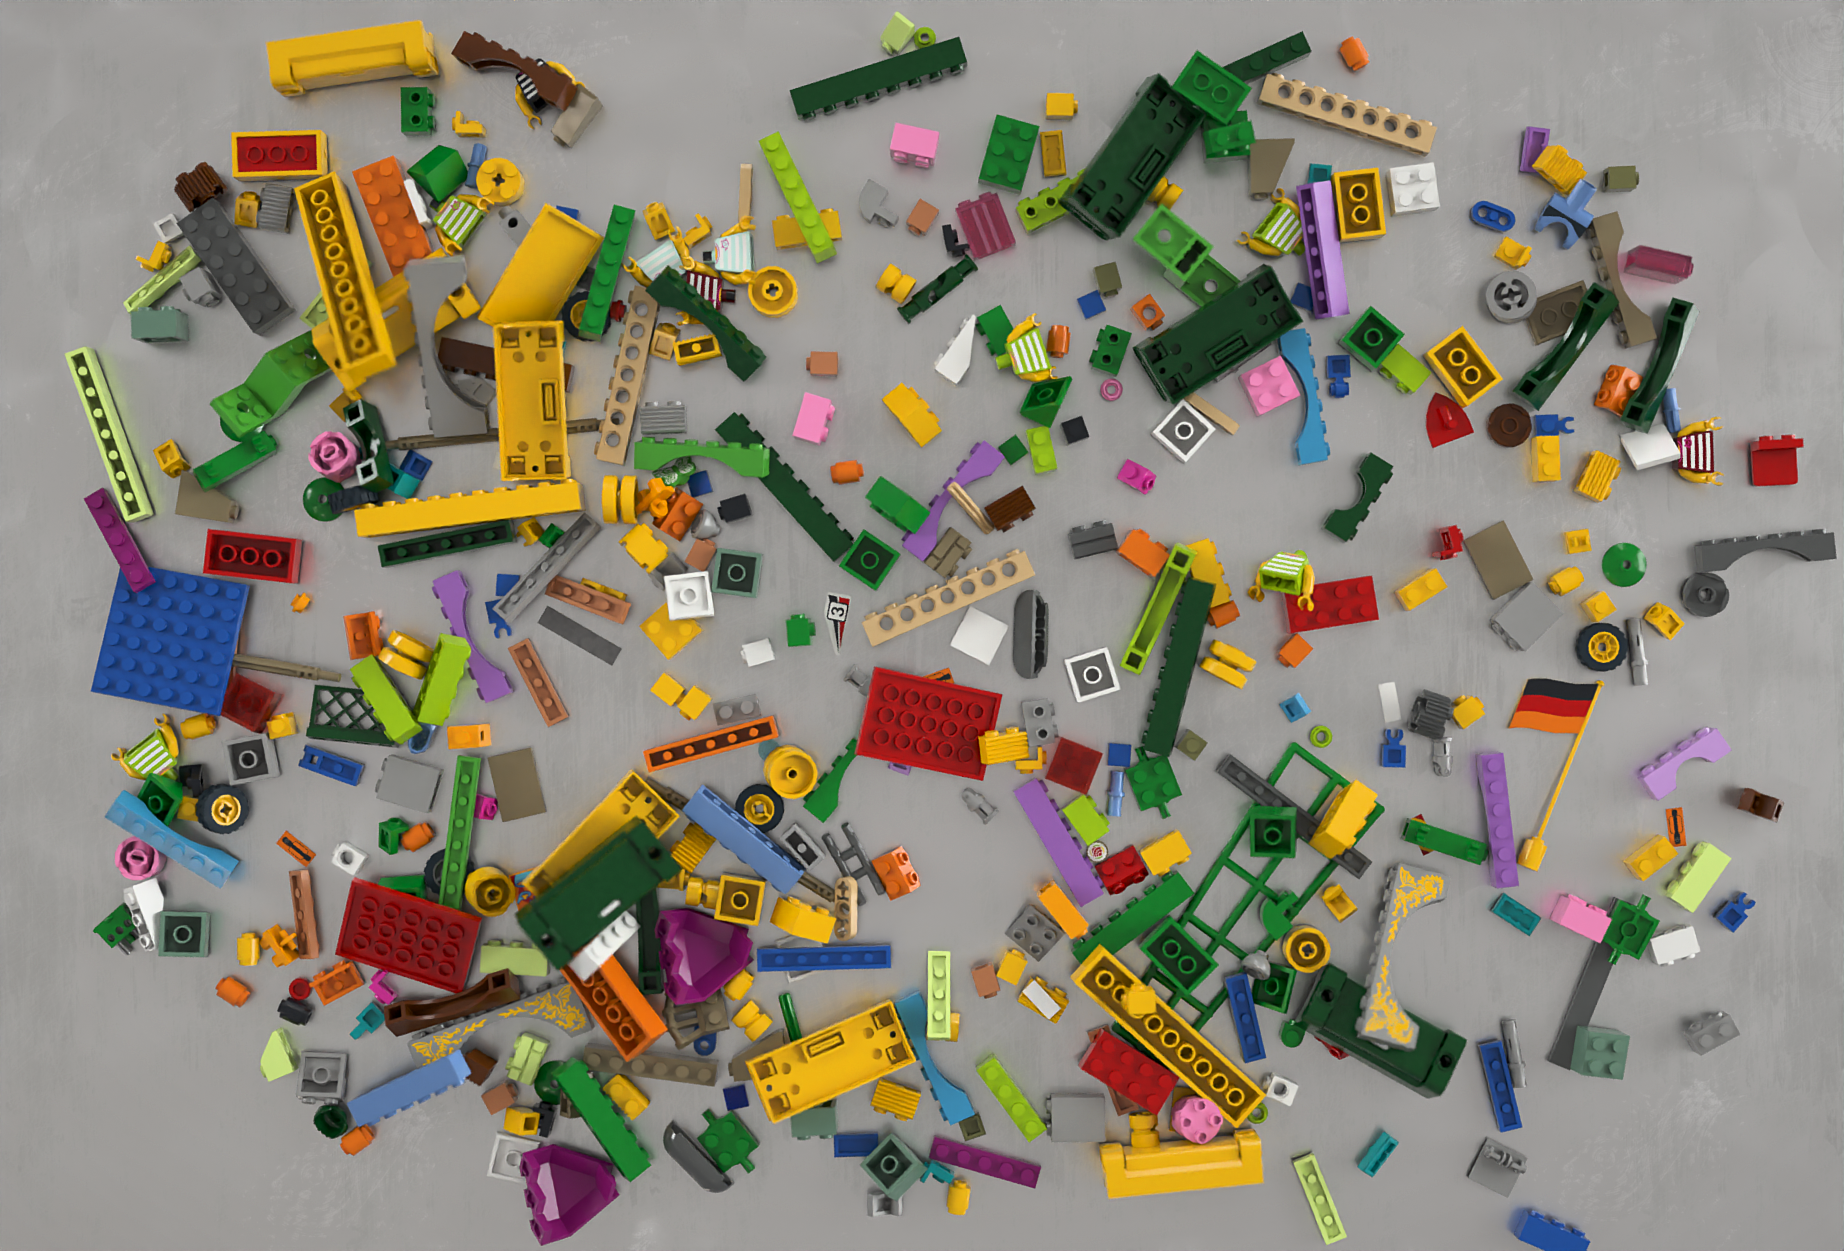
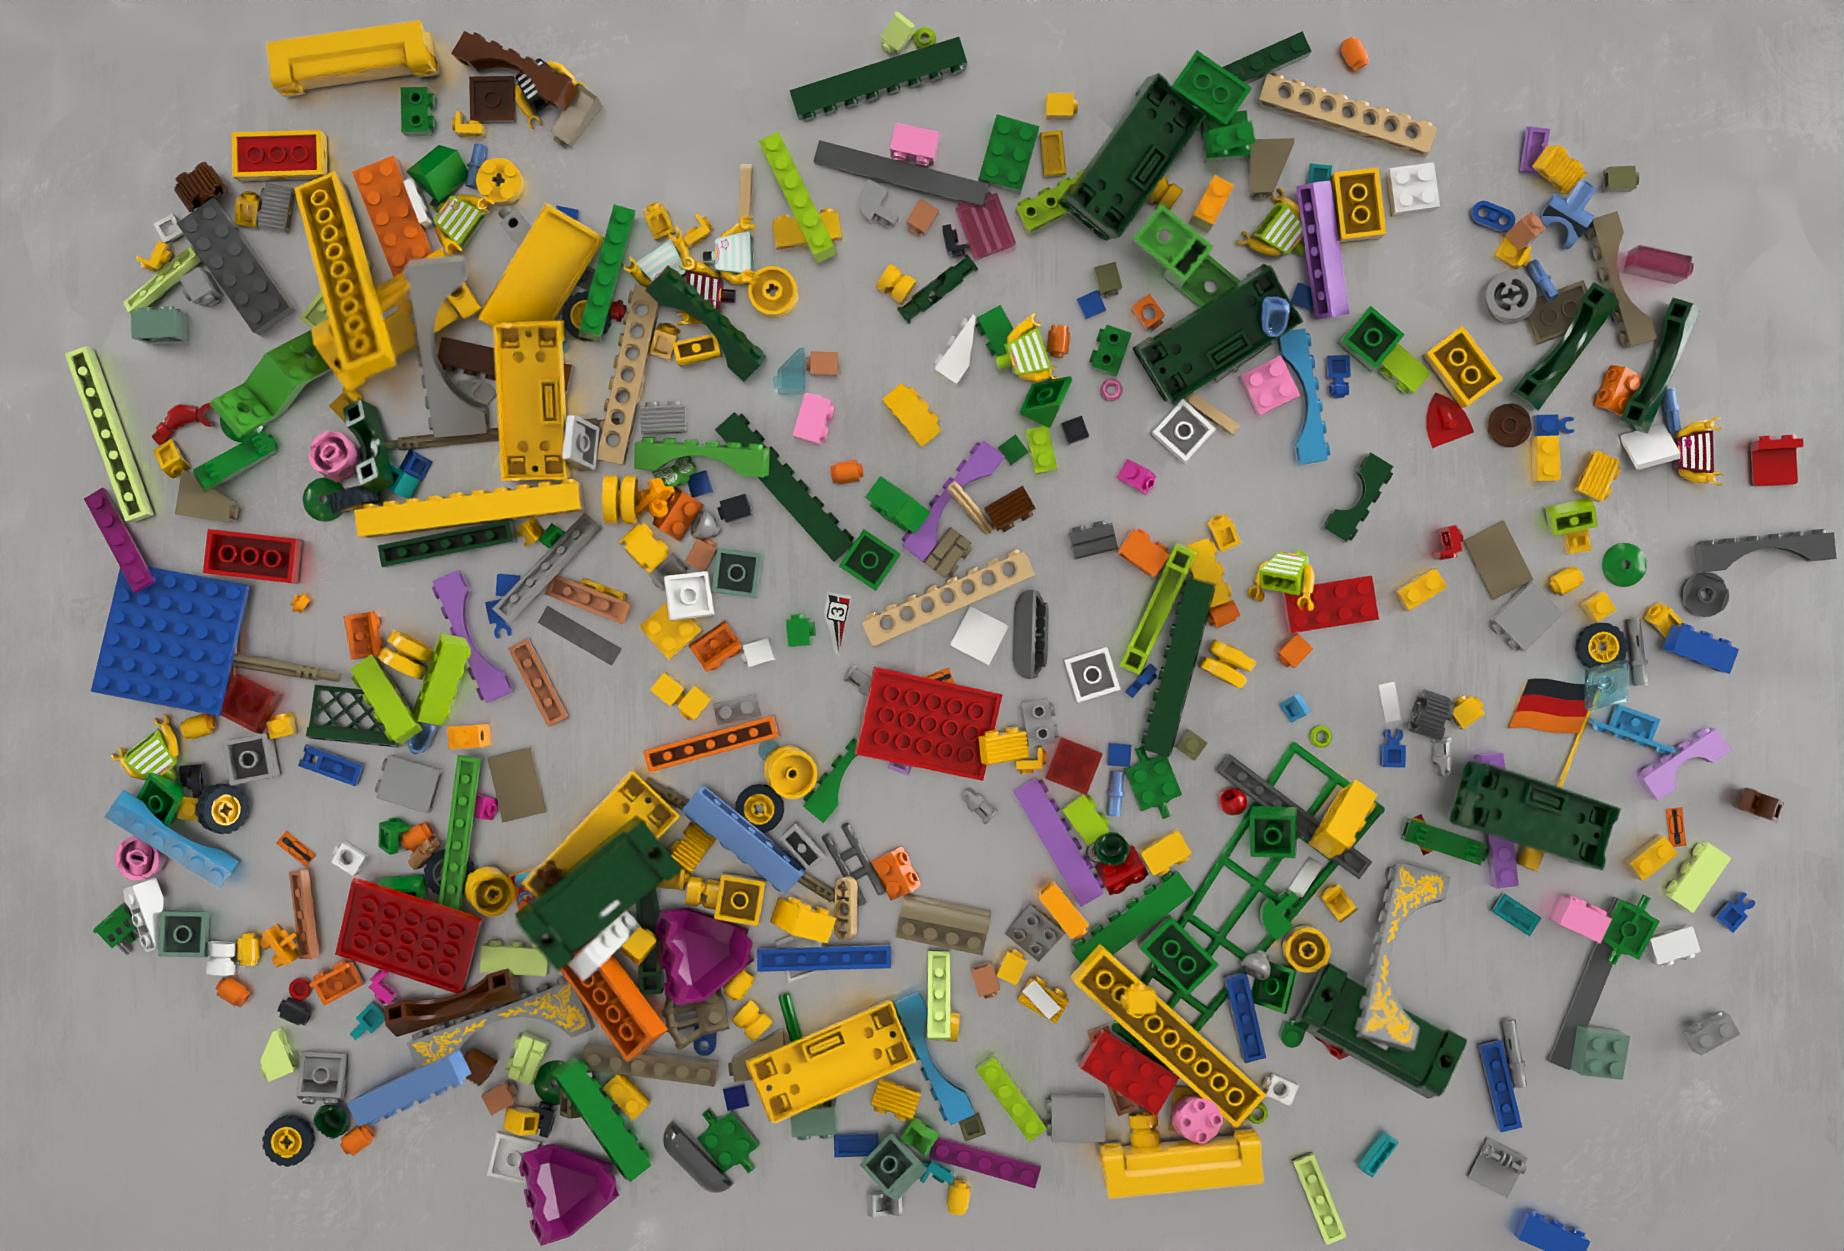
none -> red piece [151,403,214,446]
none -> white wheel [206,941,237,976]
none -> black wheel [262,1115,315,1167]
none -> medium nougat bar [408,838,440,870]
none -> reddish brown plate [469,76,516,122]
none -> reddish brown plate [536,860,562,887]
none -> light grey plate [562,415,599,471]
none -> yellow brick [621,926,657,966]
none -> orange bracket [689,620,742,672]
none -> clear light blue slope [773,348,805,394]
none -> dark grey tile [813,140,989,207]
none -> dark tan brick [896,893,991,955]
none -> bright green panel [900,1117,940,1156]
none -> dark green hair [1094,832,1130,866]
none -> blue plate [1125,663,1158,698]
none -> light orange brick [1188,175,1234,233]
none -> yellow bracket [1206,514,1241,552]
none -> red piece [1219,788,1247,816]
none -> medium blue rock [1261,297,1289,337]
none -> white sticker [1289,857,1323,897]
none -> dark green piece [1450,761,1621,871]
none -> nougat brick [1505,212,1546,251]
none -> medium blue axle [1527,259,1560,302]
none -> lime brick [1545,498,1598,536]
none -> clear light blue plate [1584,659,1629,711]
none -> dark azure bracket [1587,704,1676,755]
none -> blue brick [1662,623,1739,674]

